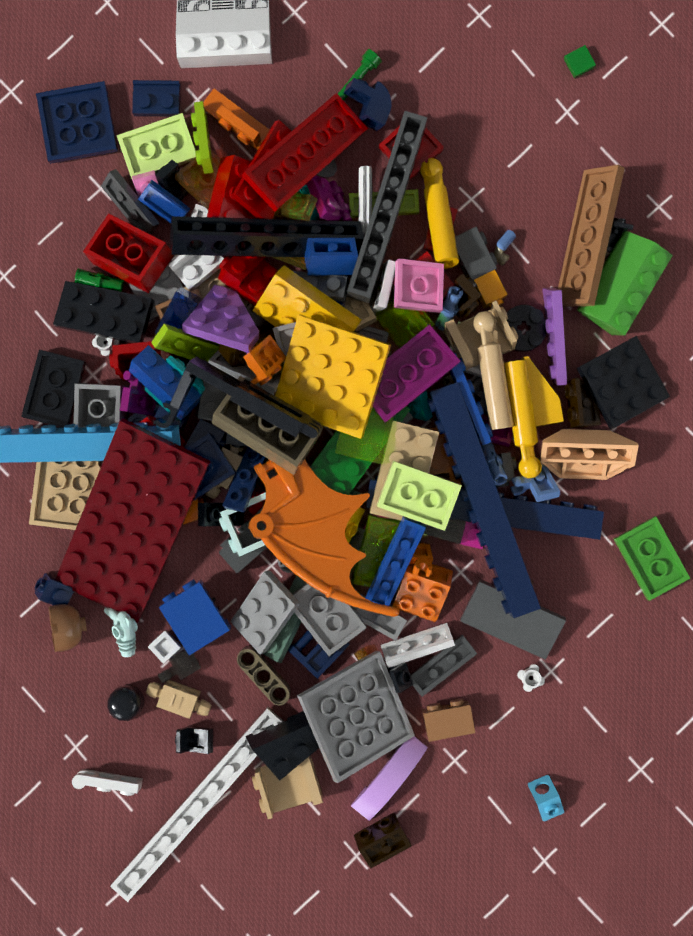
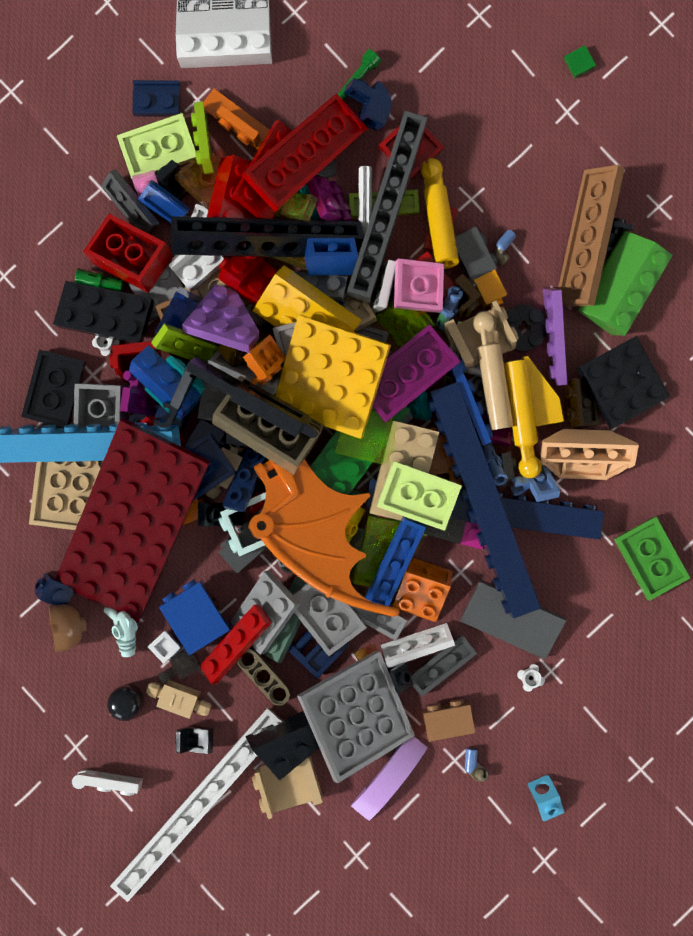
dark blue plate [36,81,118,164] -> none
dark brown bracket [354,813,412,869] -> none
orange plate [409,543,433,577] -> none
none -> red plate [200,604,272,684]
none -> arm [465,748,489,782]

